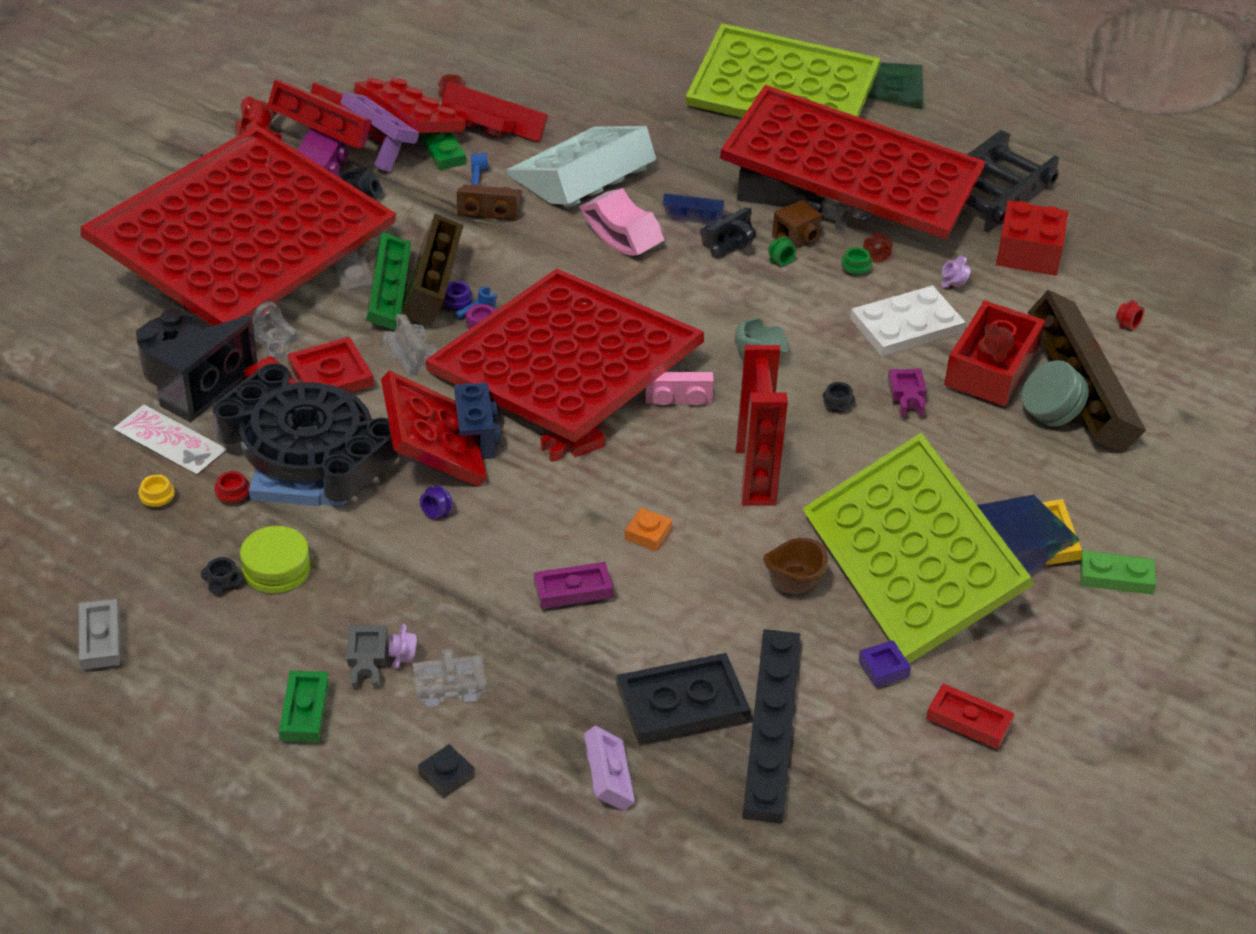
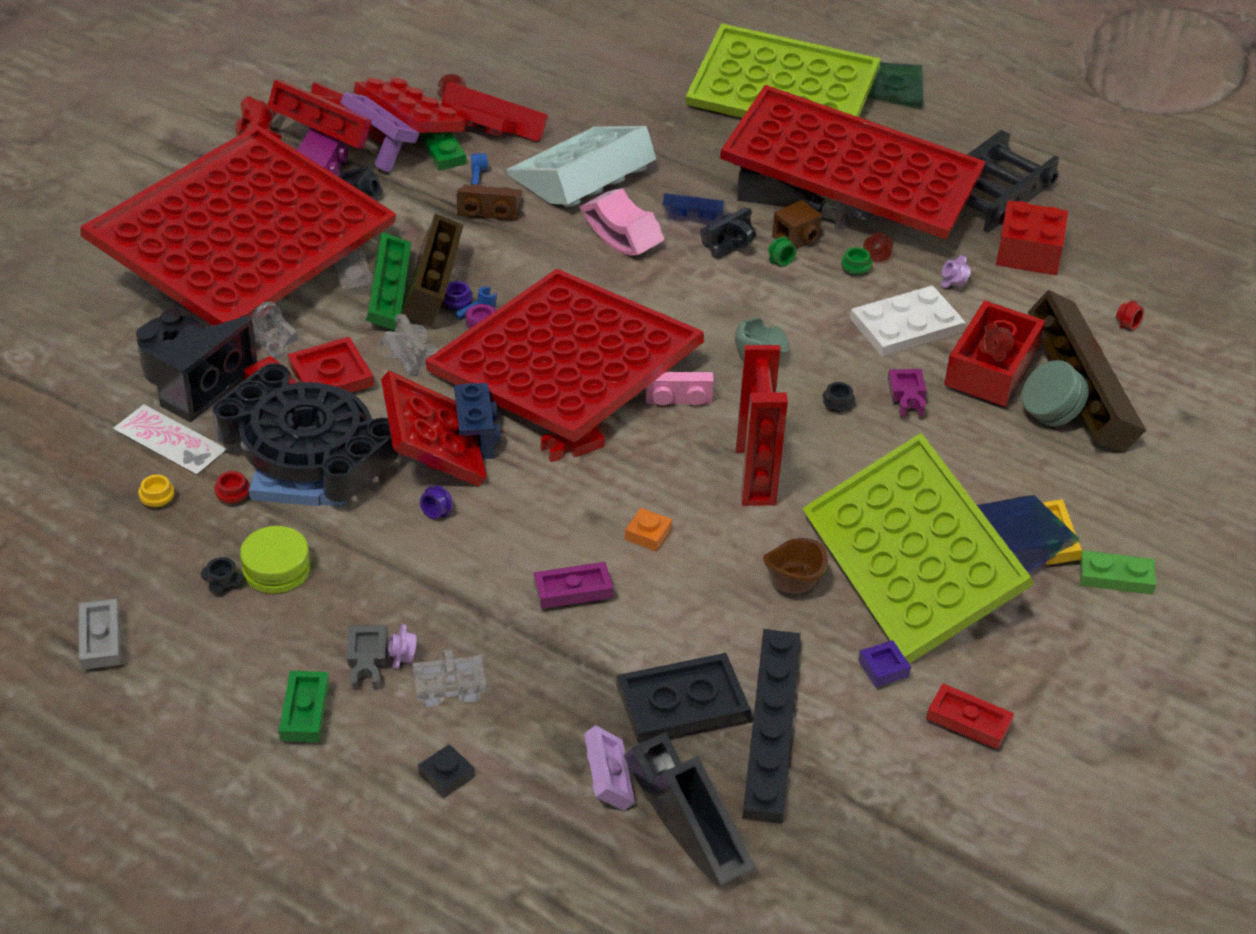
none -> black slope [624,732,755,886]

